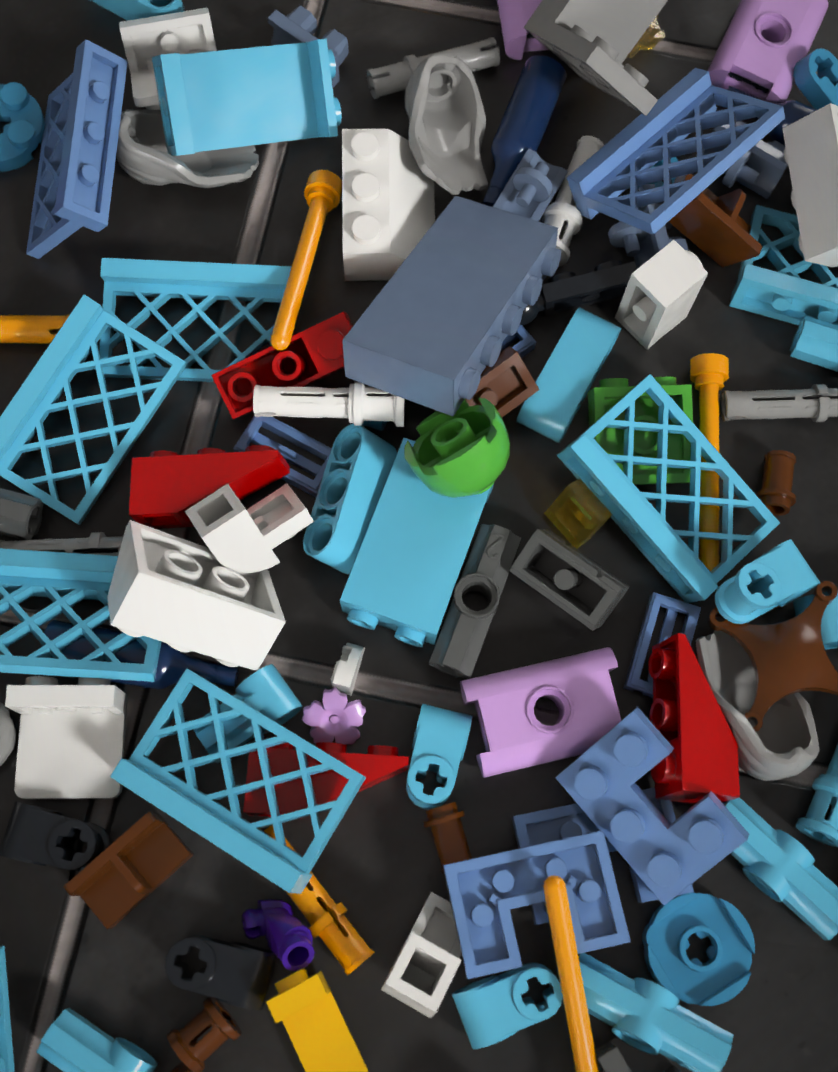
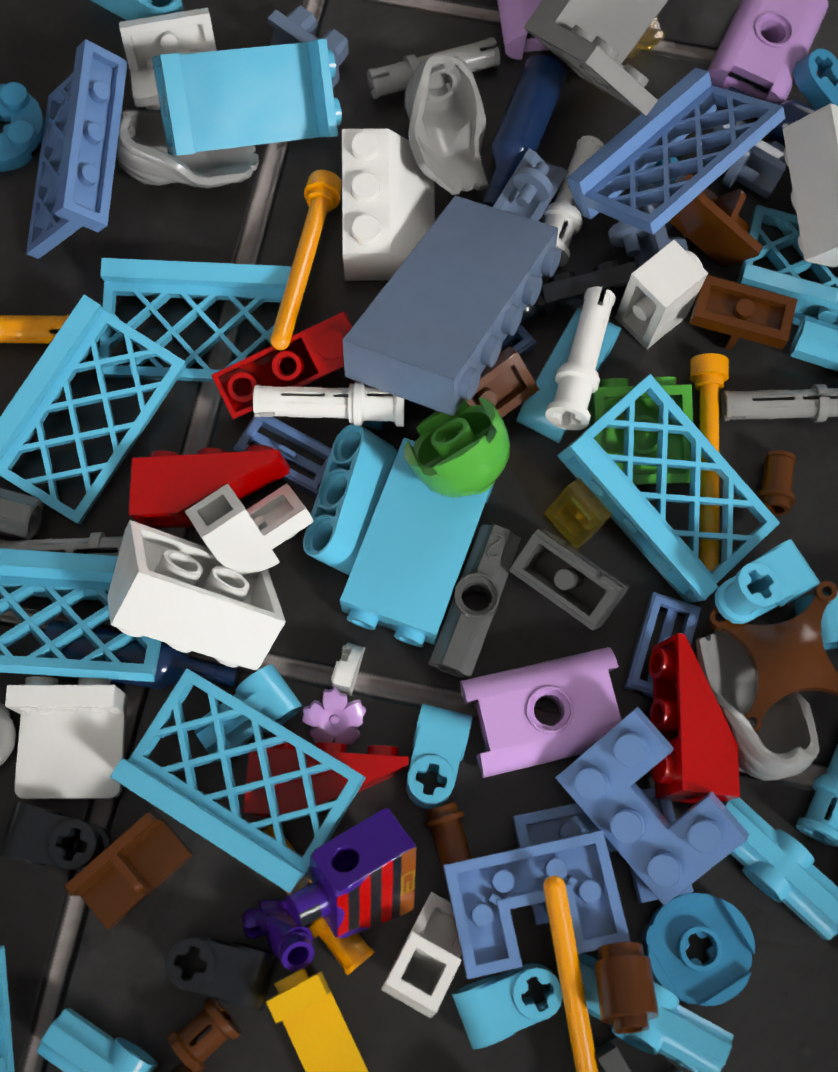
none -> dark purple torso [286,807,417,939]
none -> white pin [545,286,616,430]
none -> reddish brown brick [594,942,659,1034]
none -> reddish brown panel [689,275,798,351]

